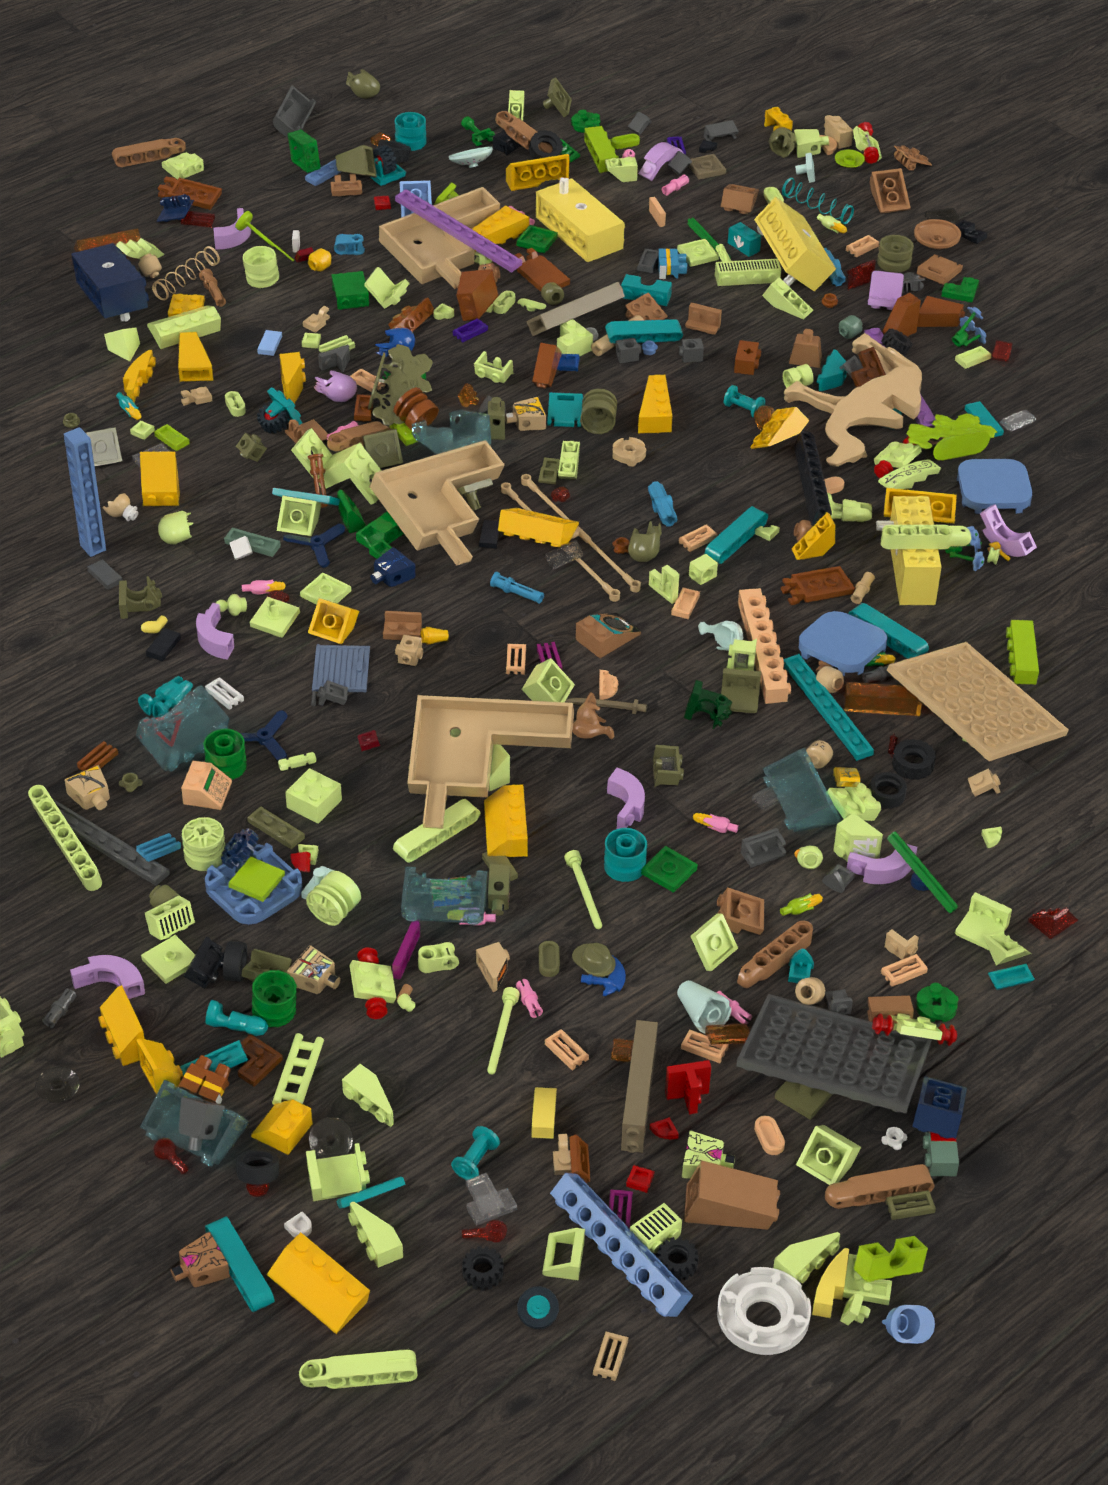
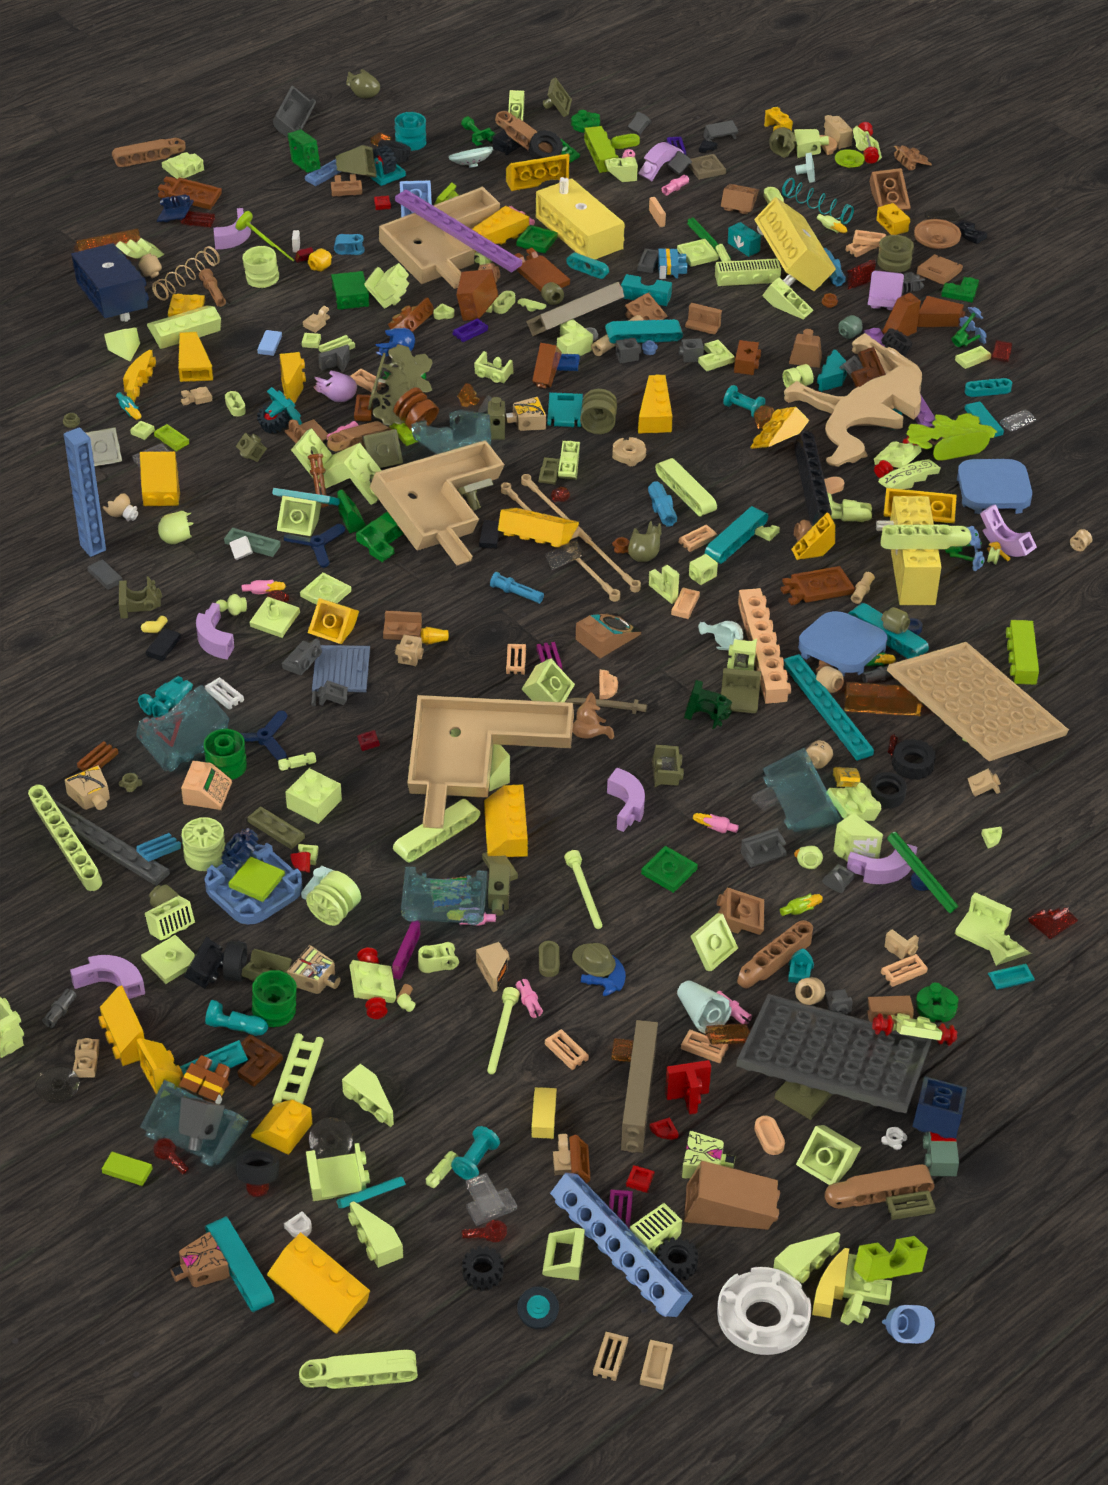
dark blue torso [370,547,416,587] -> none
teal wheel [604,828,647,882] -> none
none -> tan slope [73,1038,99,1078]
none -> lime tile [102,1152,153,1186]
none -> dark grey bracket [282,639,322,675]
none -> yellowish green brick [374,263,409,300]
none -> yellowish green axle [426,1151,458,1188]
none -> teal beam [566,252,609,279]
none -> tan tile [640,1340,673,1390]
none -> yellowish green beam [655,458,717,516]
none -> yellowish green plate [698,340,735,371]
none -> light nougat tile [853,230,886,247]
none -> yellow brick [876,203,910,235]
none -> olive head [881,607,910,634]
none -> dark blue tile [908,618,923,635]
none -> teal beam [965,378,1012,397]
none -> tan wheel [1070,529,1092,552]

